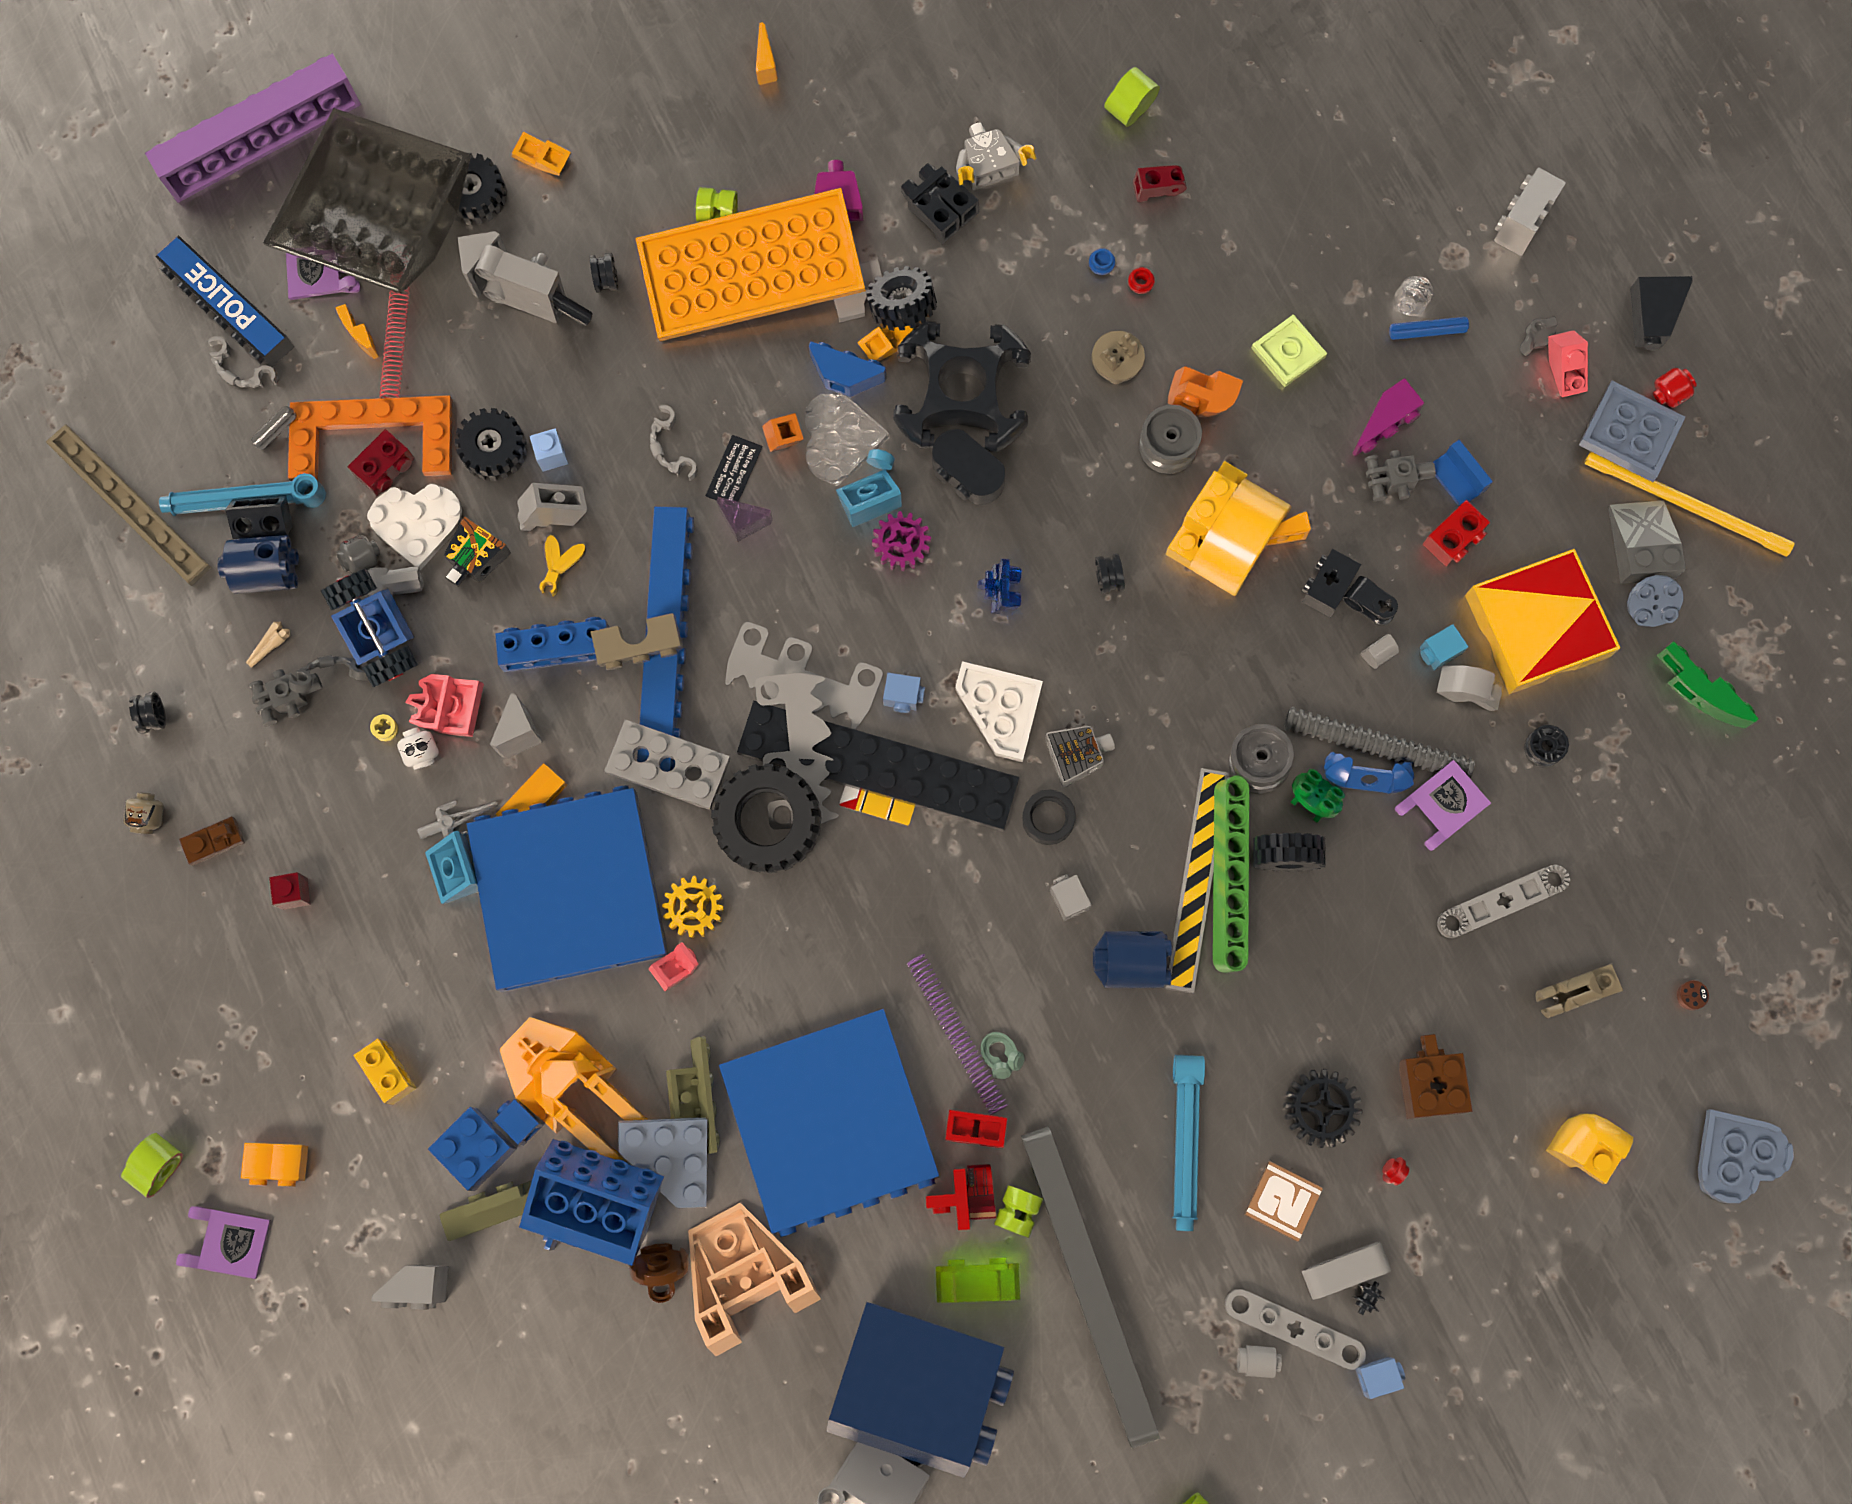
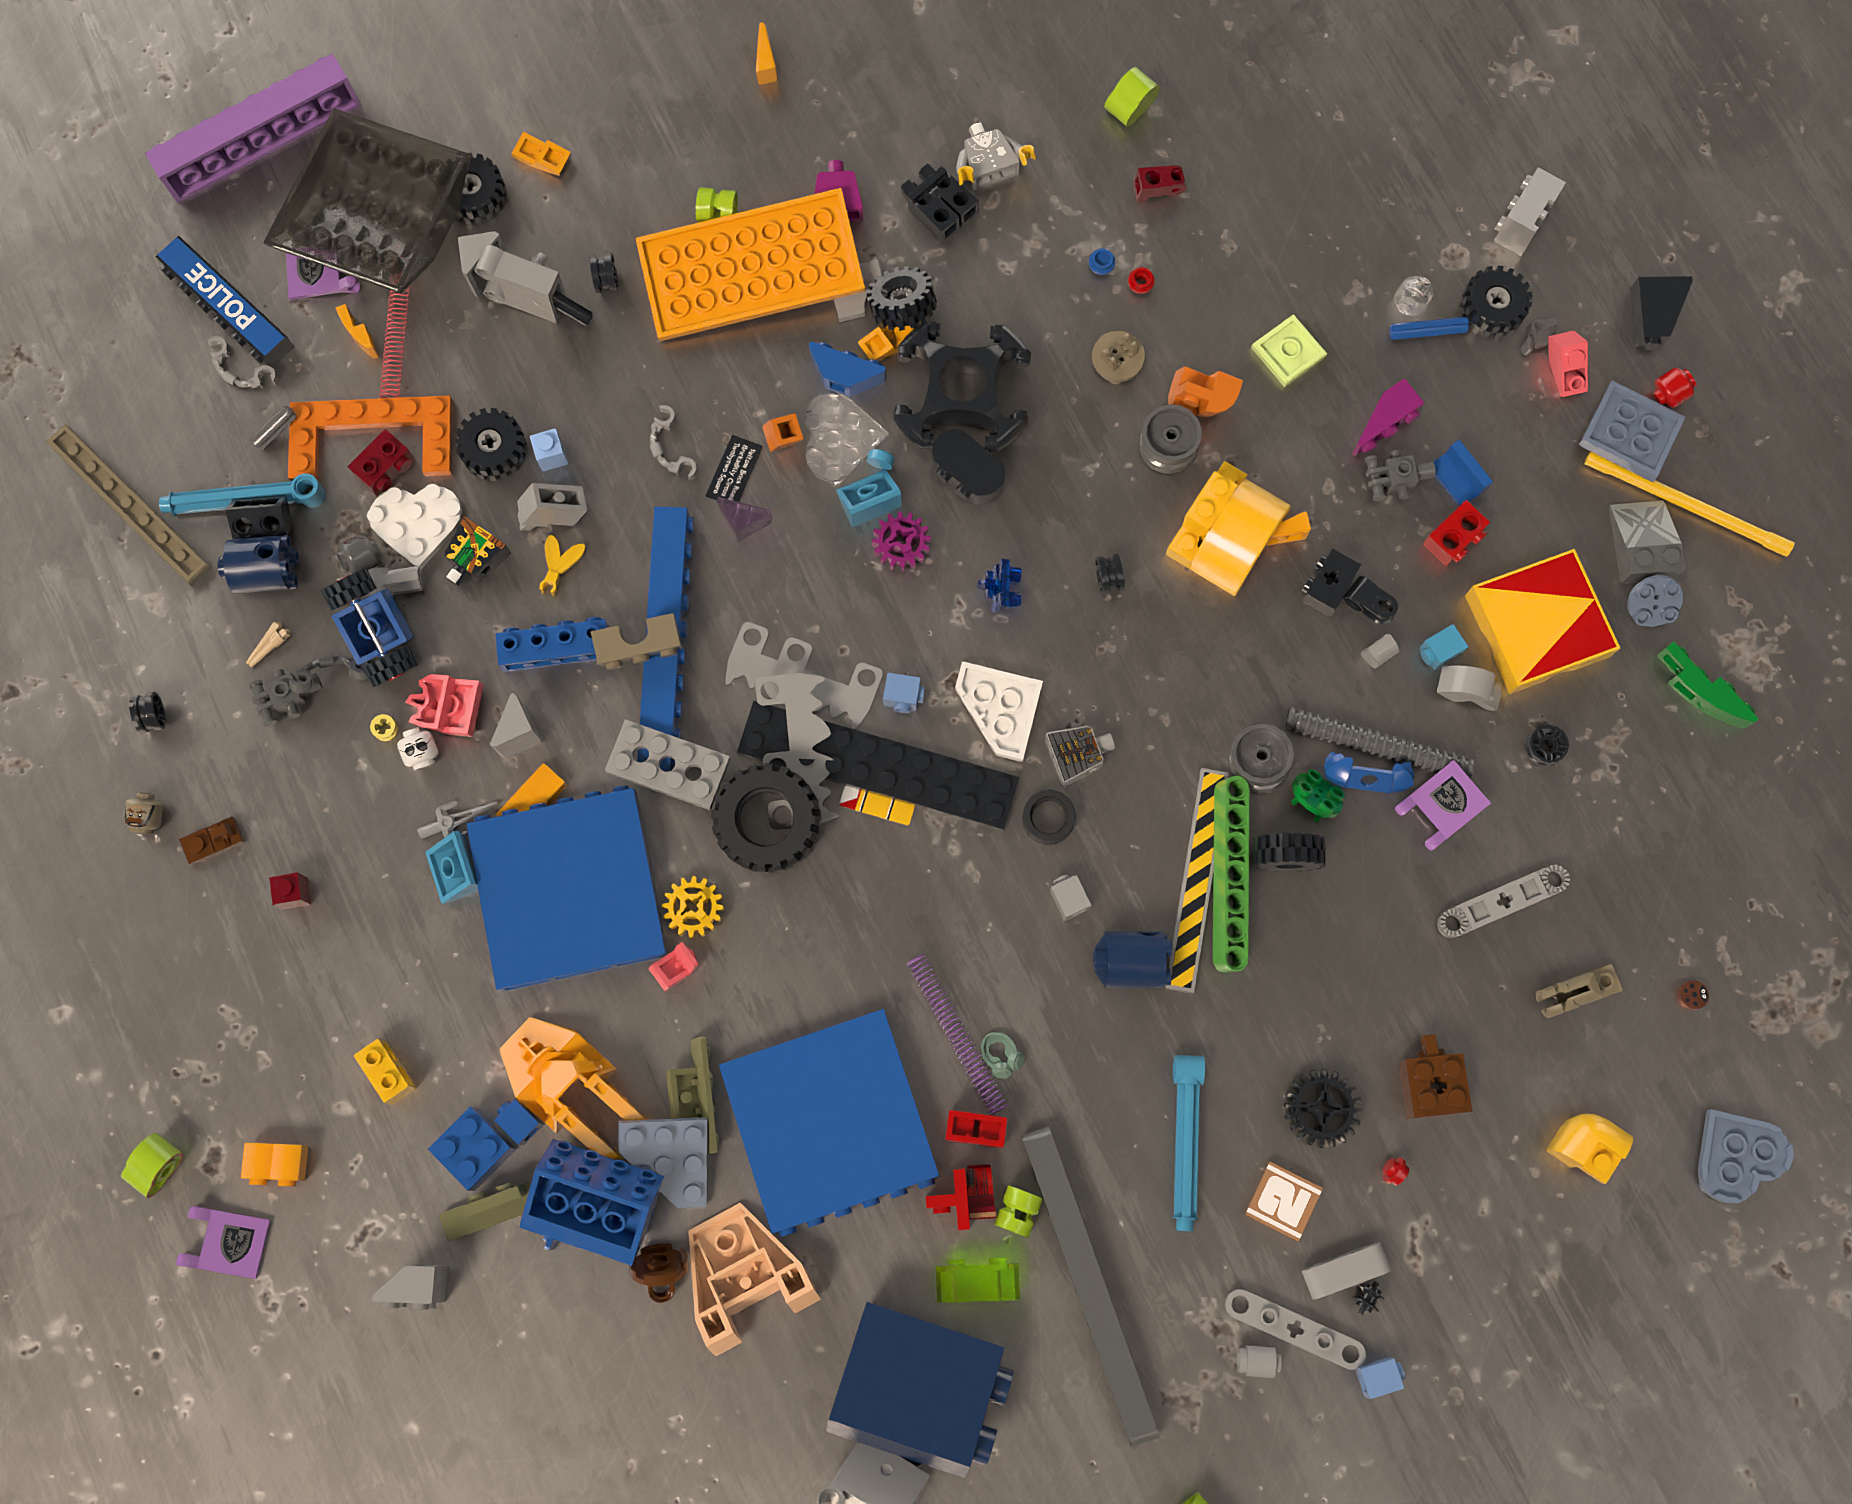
none -> black bush [1459,265,1533,338]

